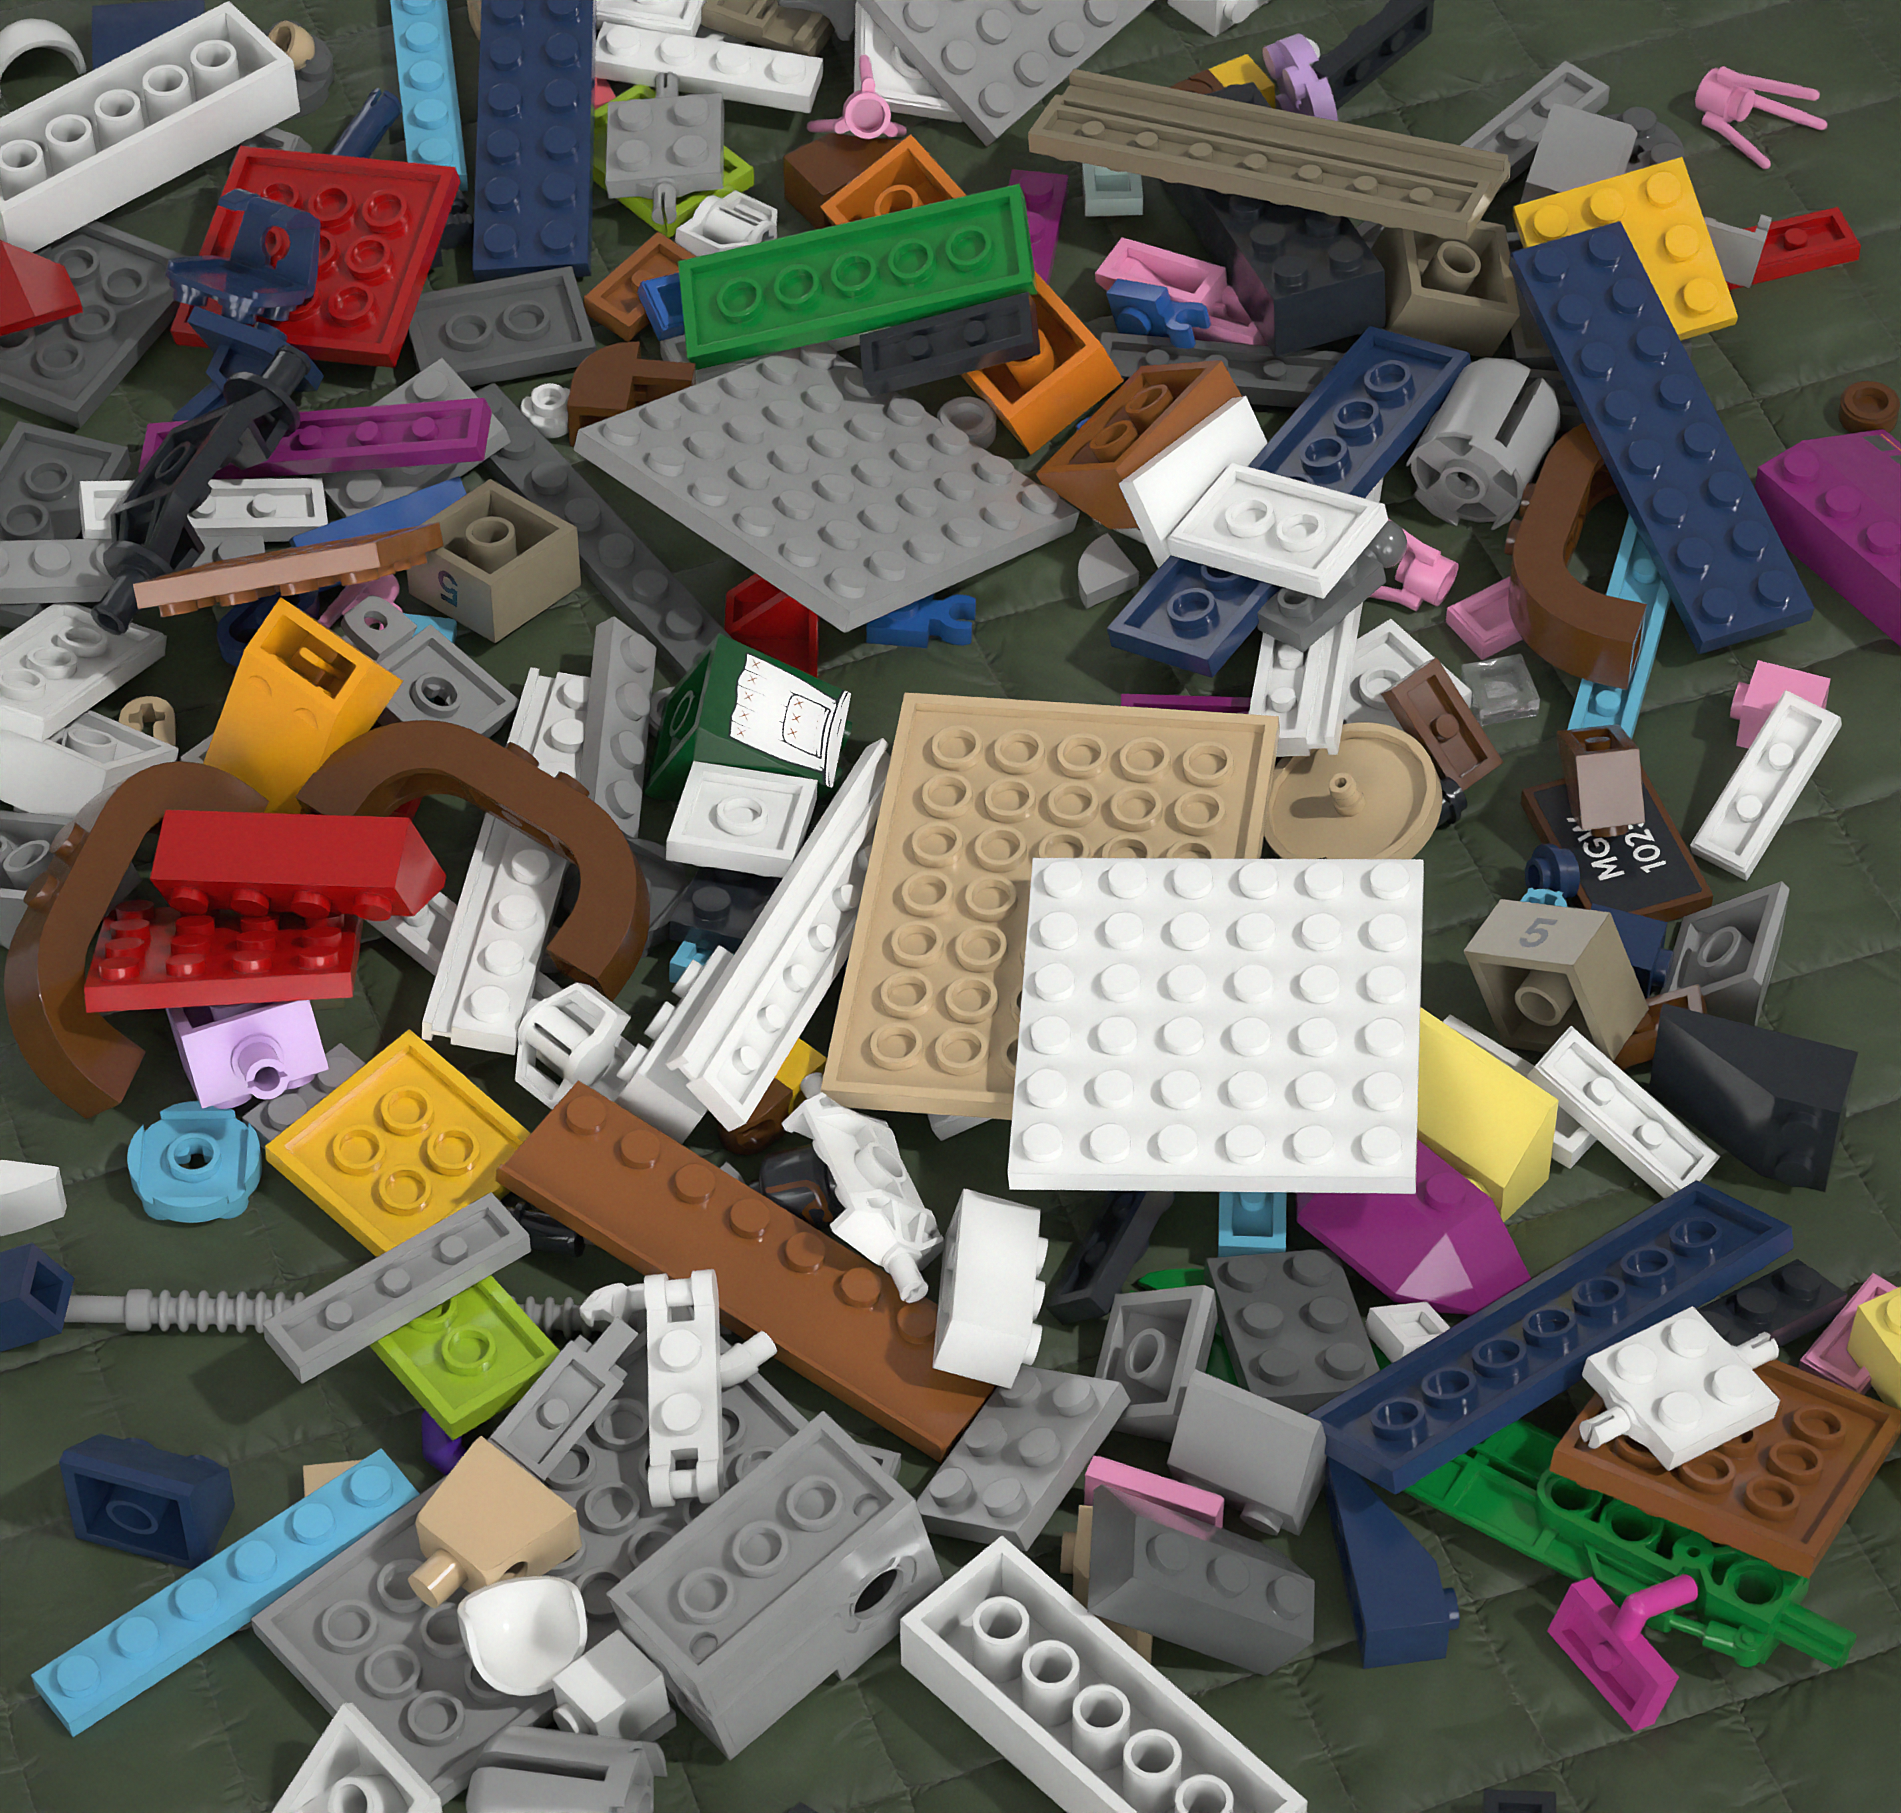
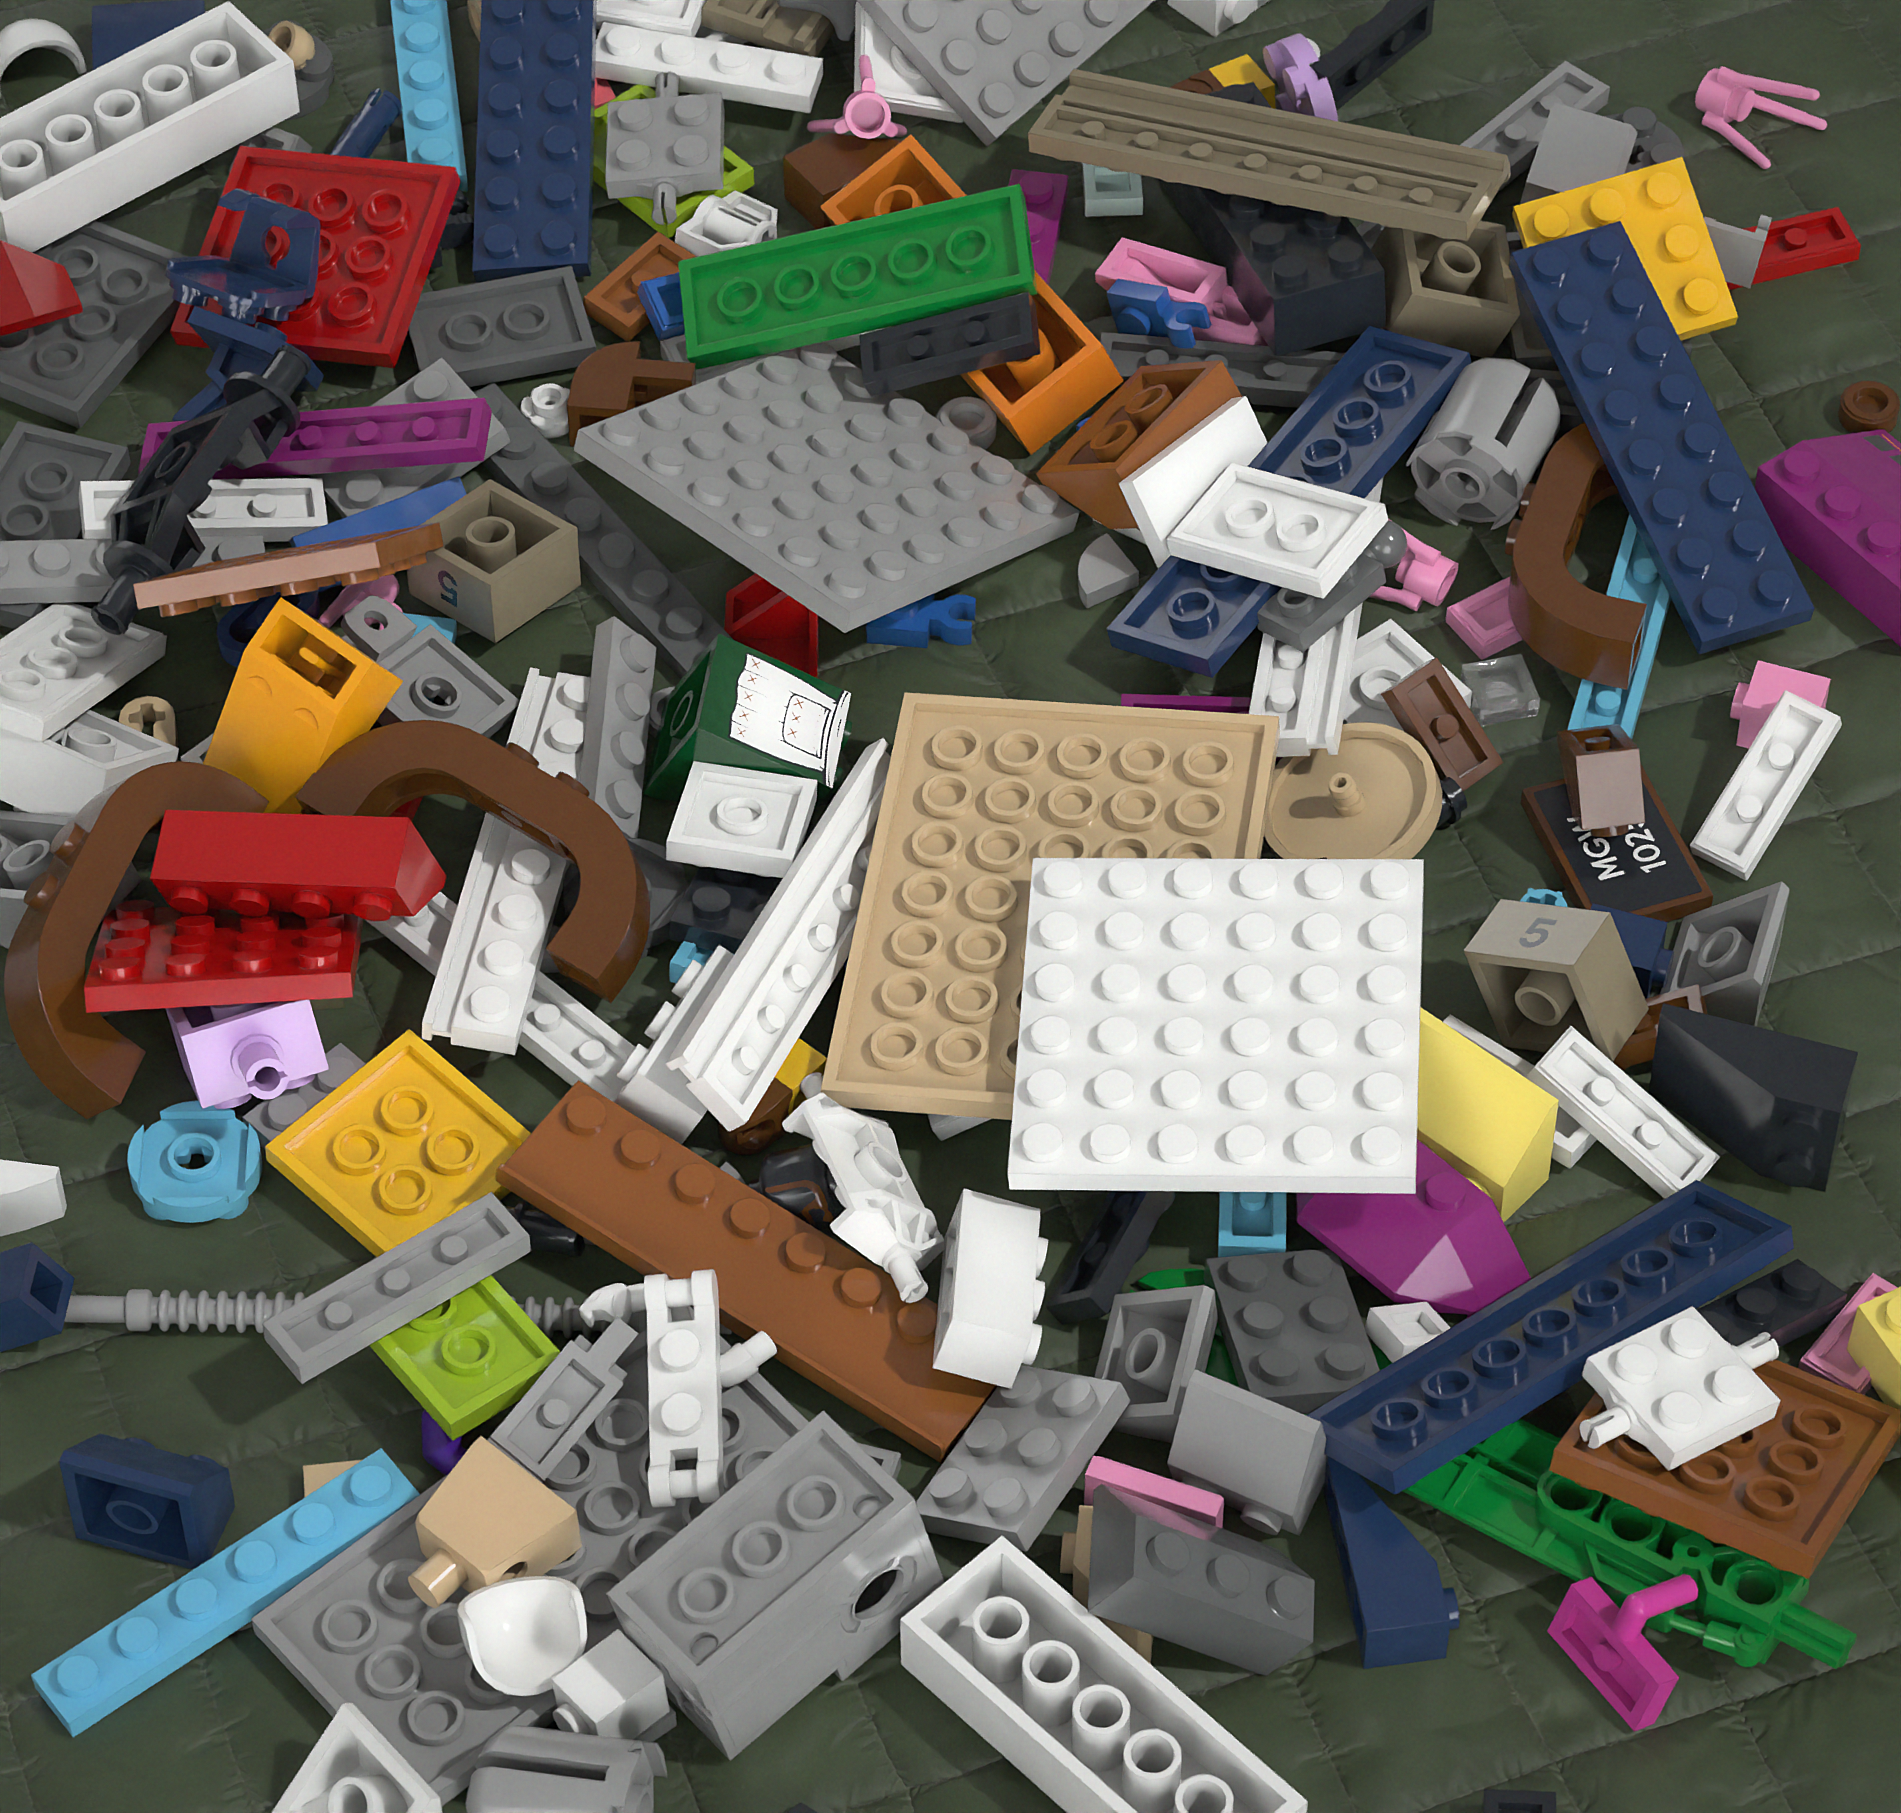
white piece [515,982,631,1109] -> none
dark blue plate [1525,844,1580,900] -> none

